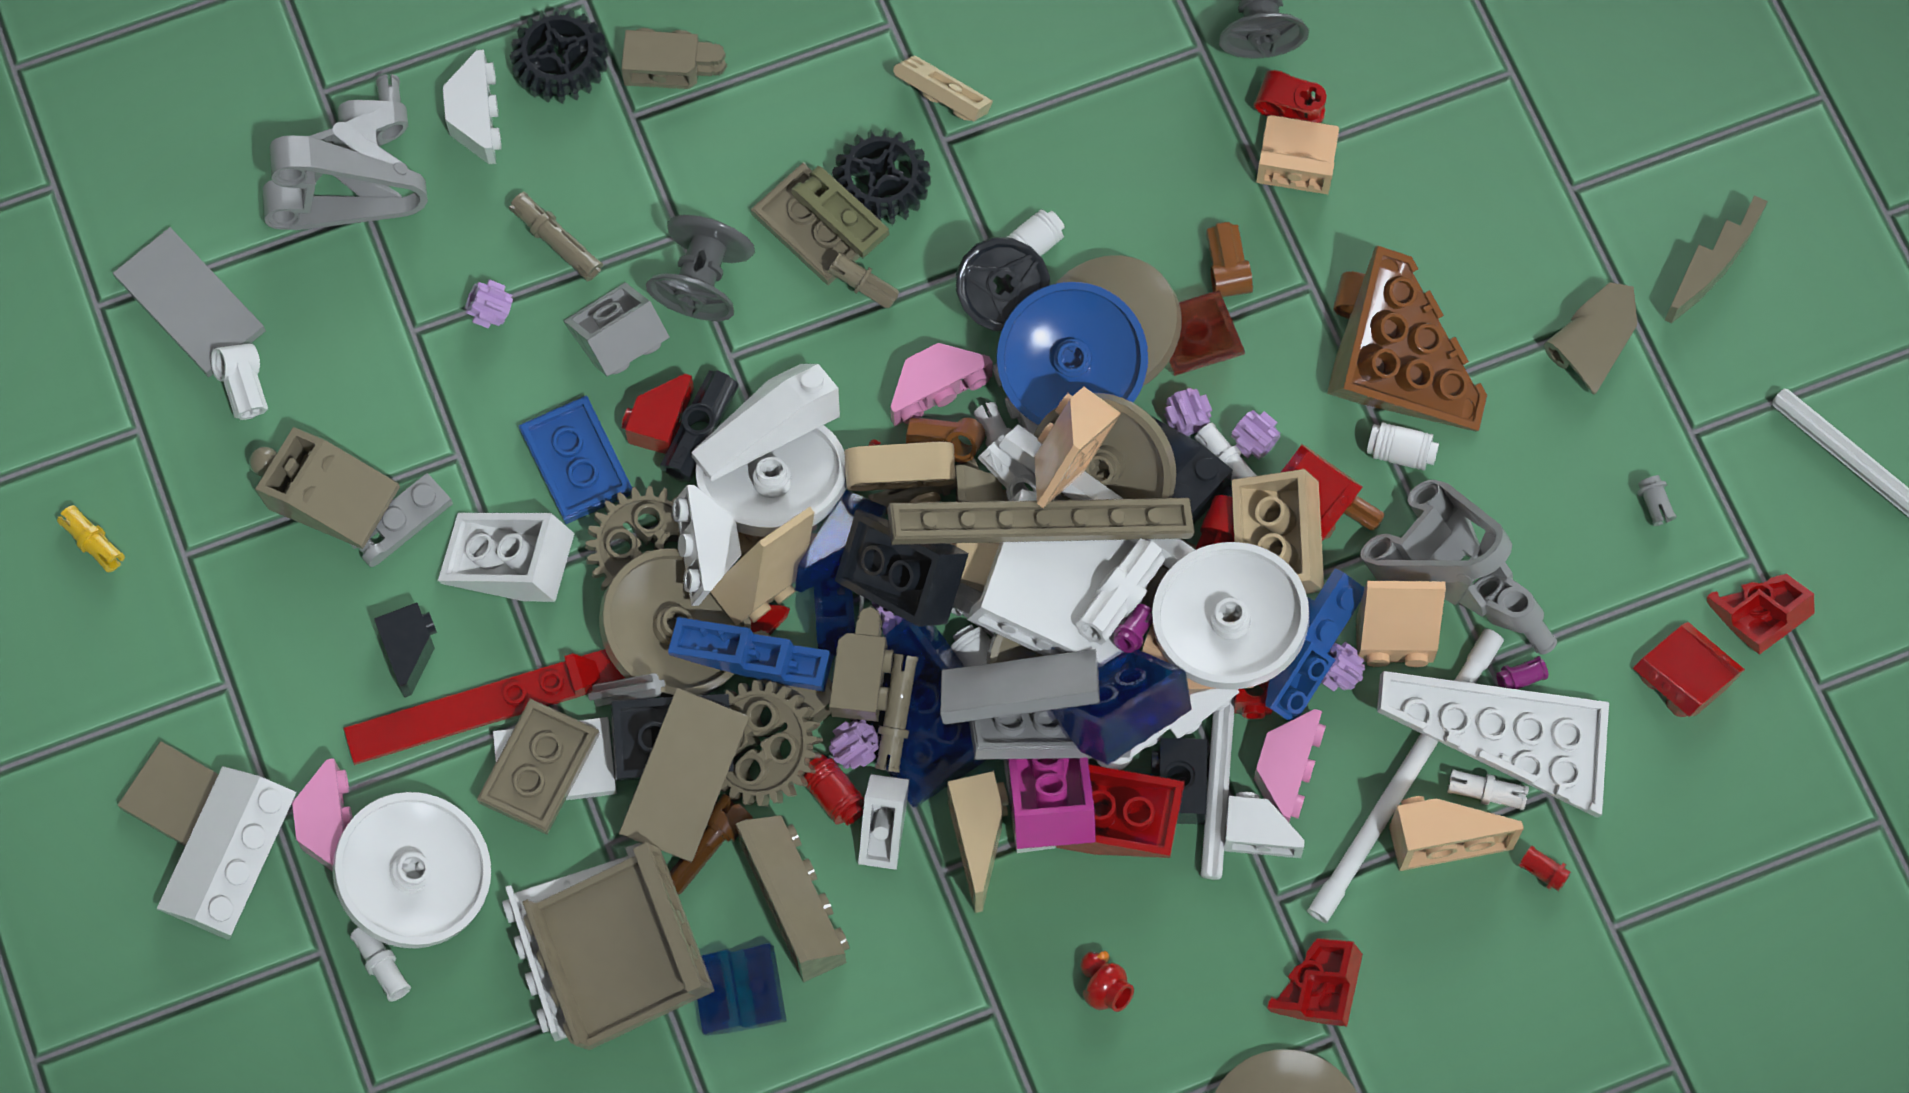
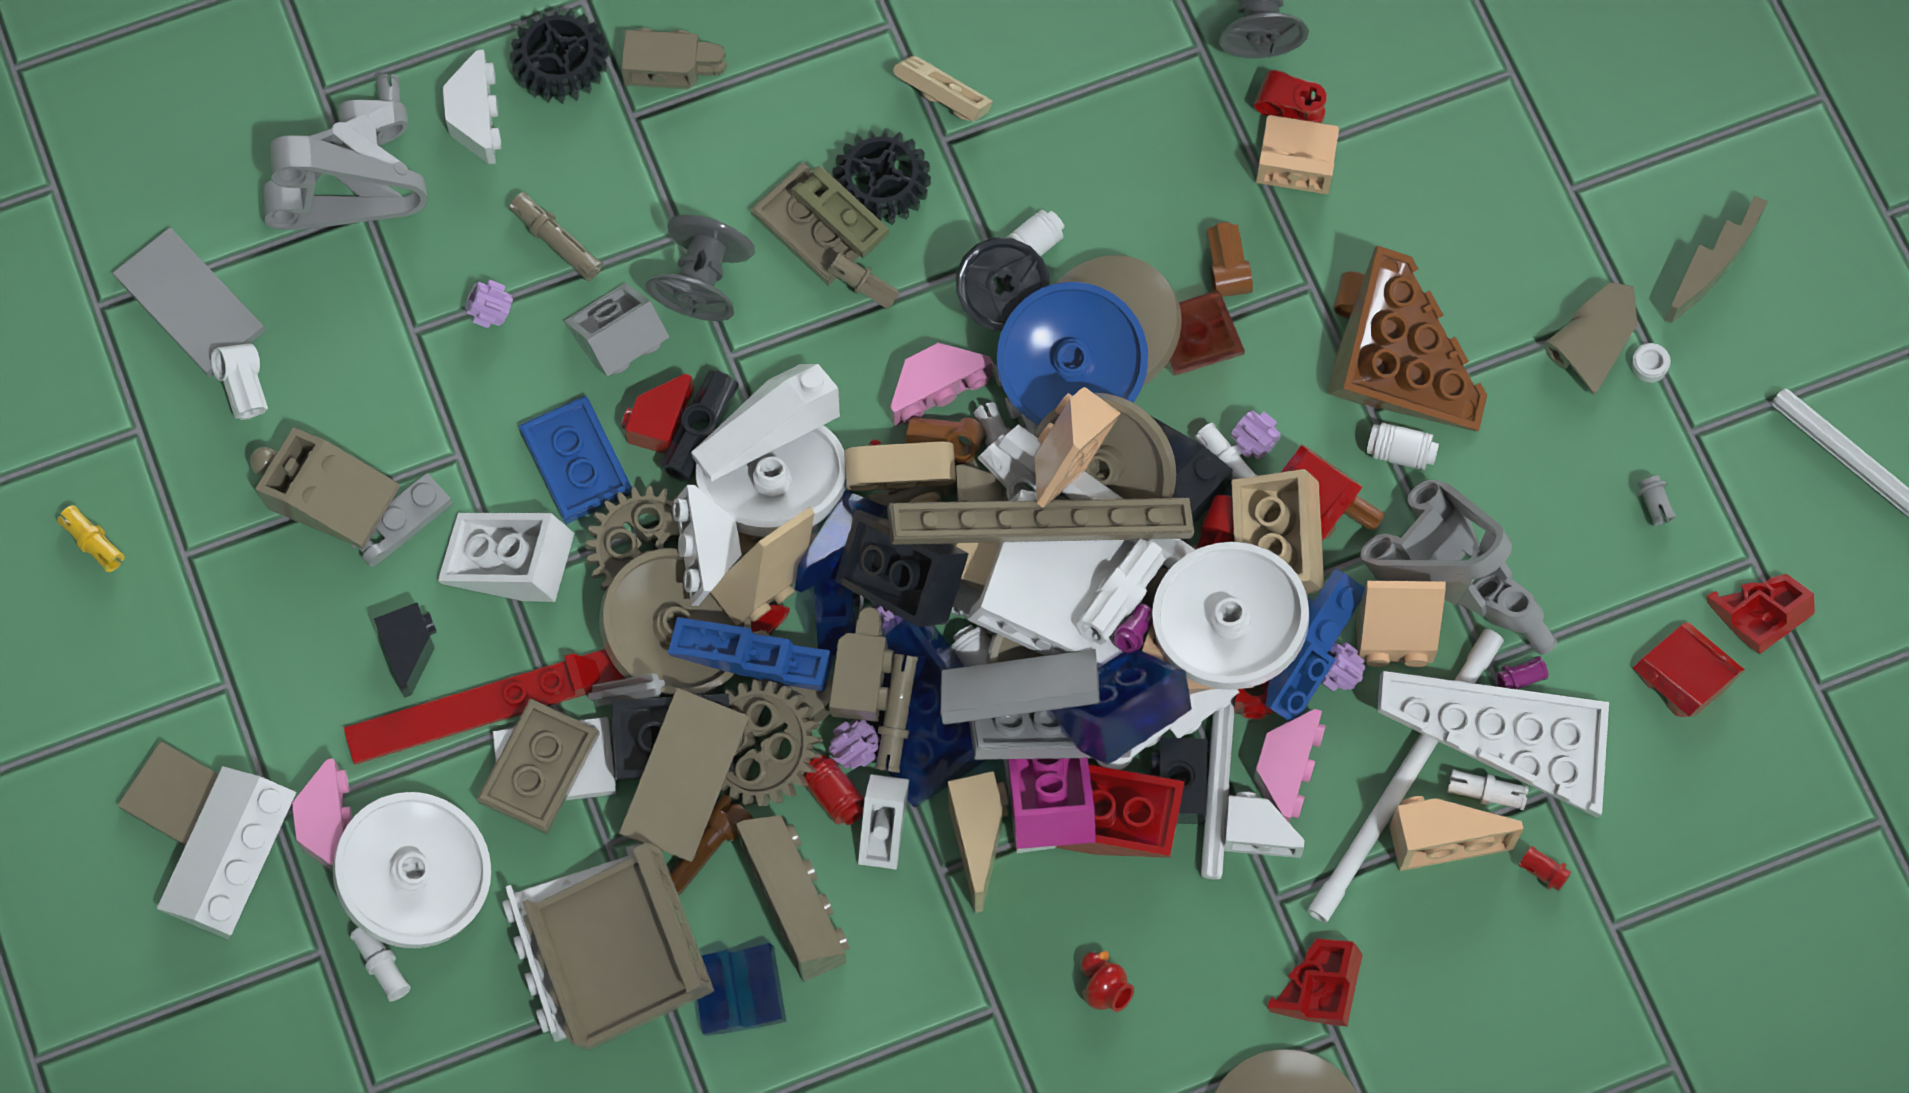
lavender gear [1164,388,1212,436] -> none
none -> white tile [1631,343,1670,383]

